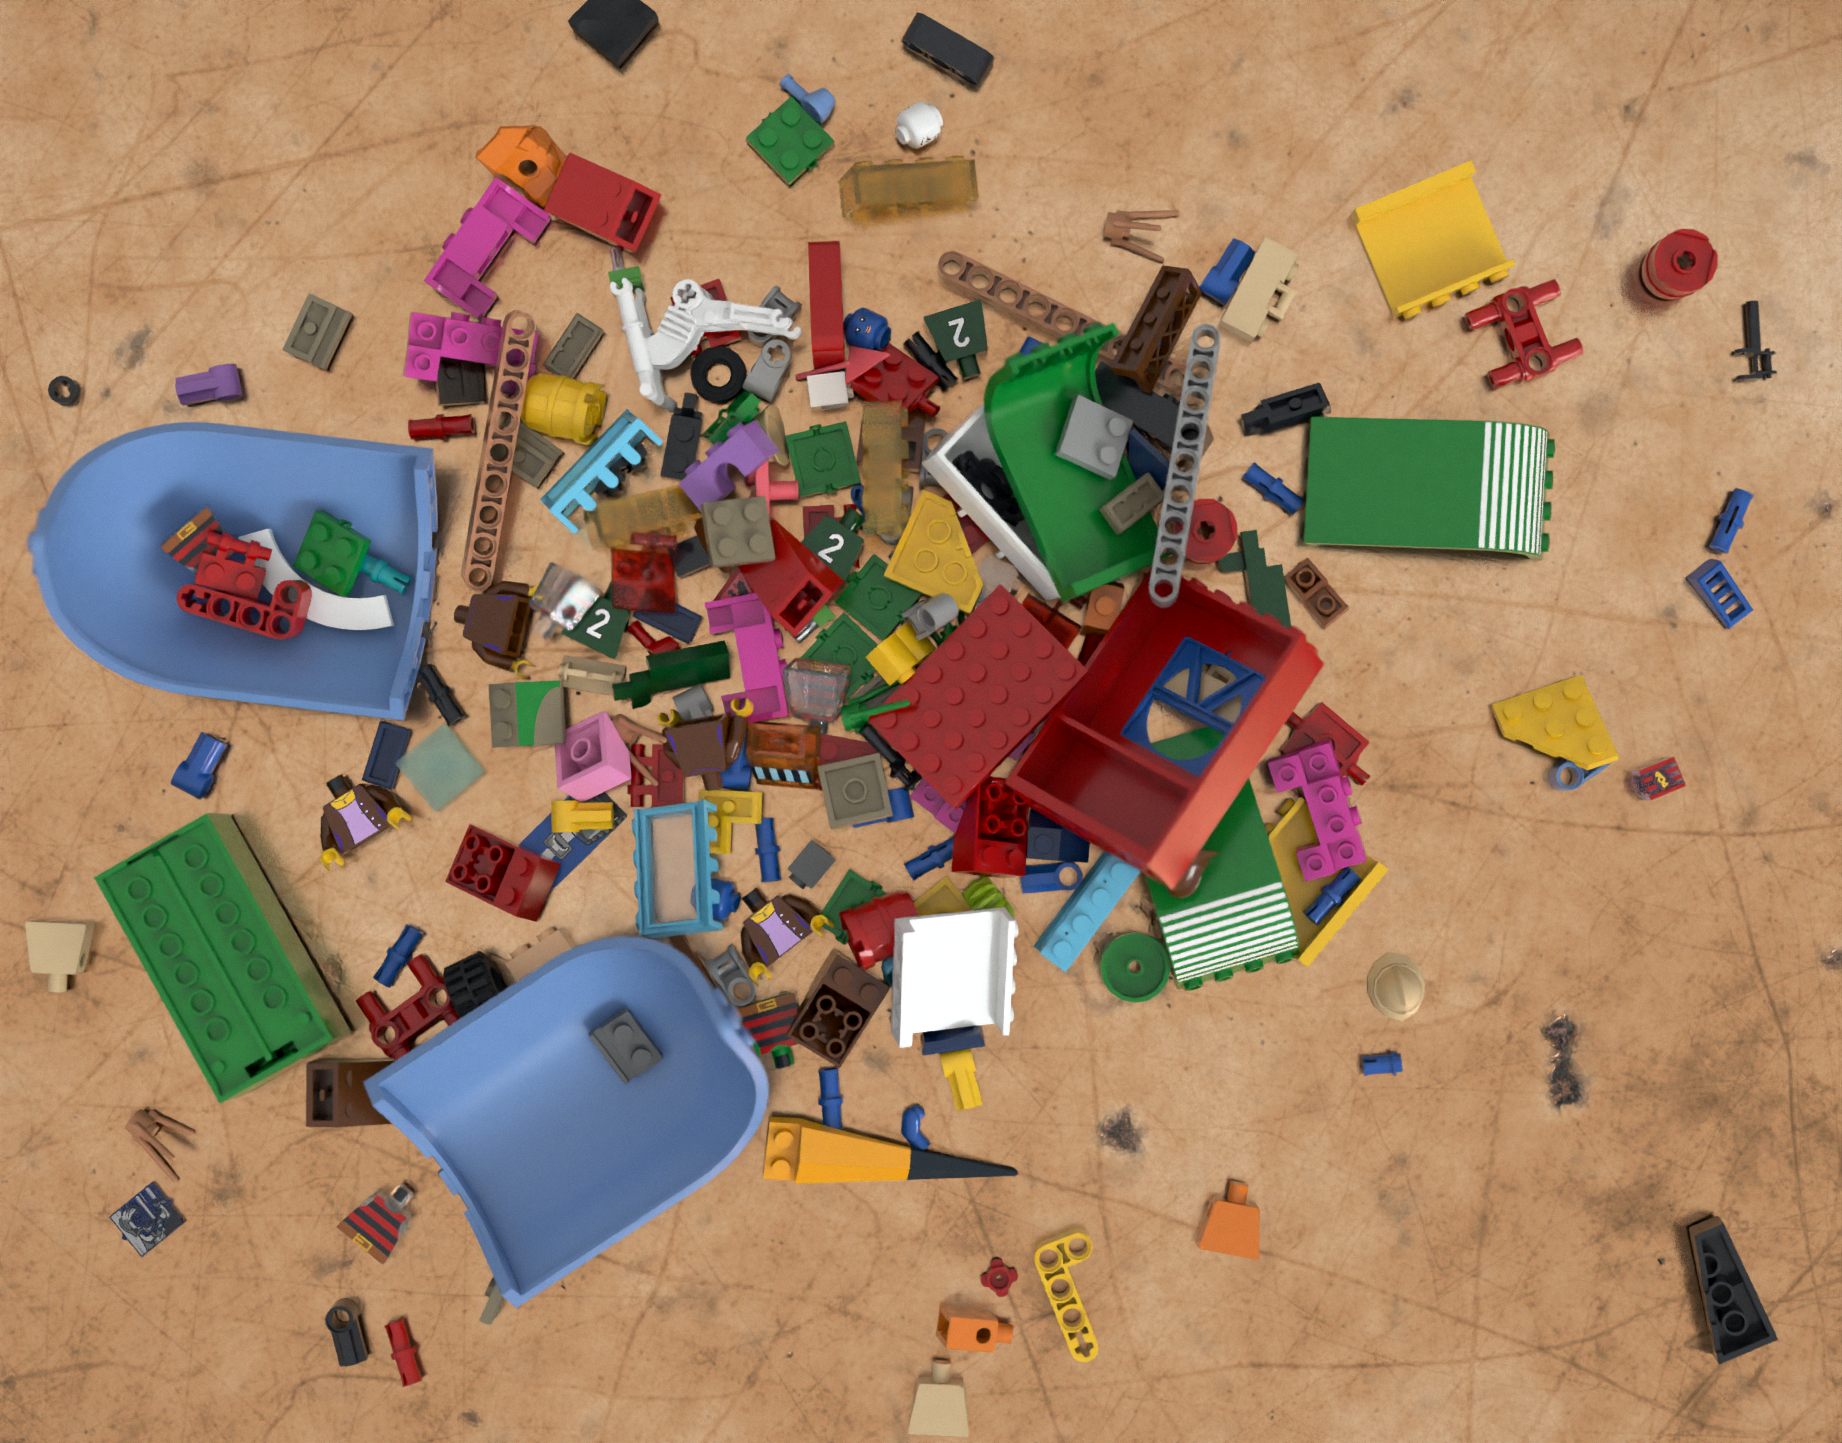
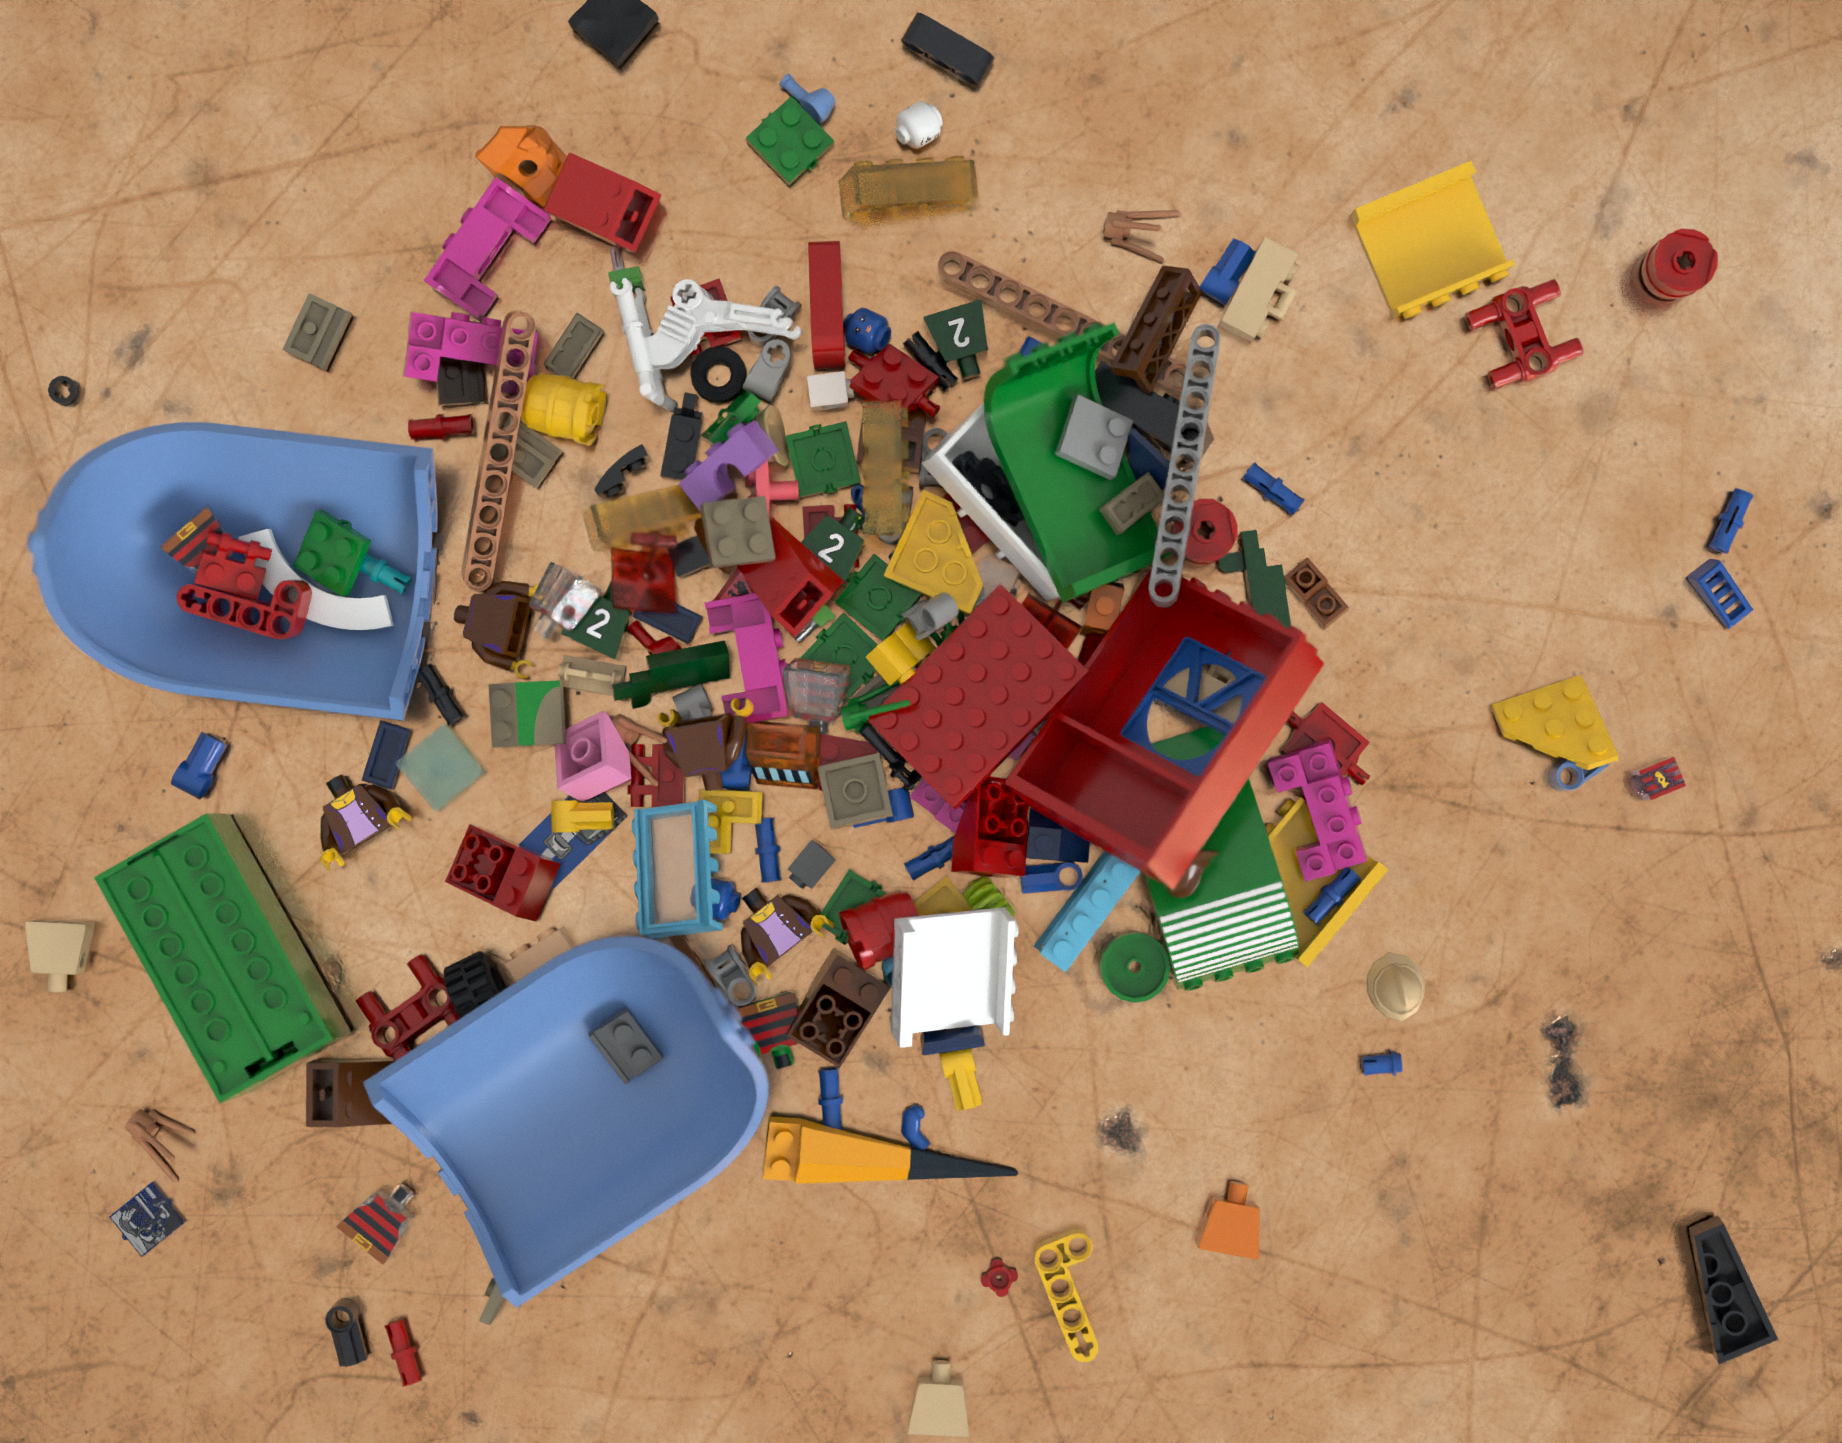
medium lavender piece [175,364,243,406] -> none
blue pin [373,924,424,988] -> none
medium azure window [540,409,663,534] -> none
coral piece [795,346,890,385] -> none
orange torso [936,1304,1013,1352] -> none
black hinge [1241,382,1331,435] -> none
green panel [1304,417,1555,560] -> none
black piece [1734,301,1777,381] -> none

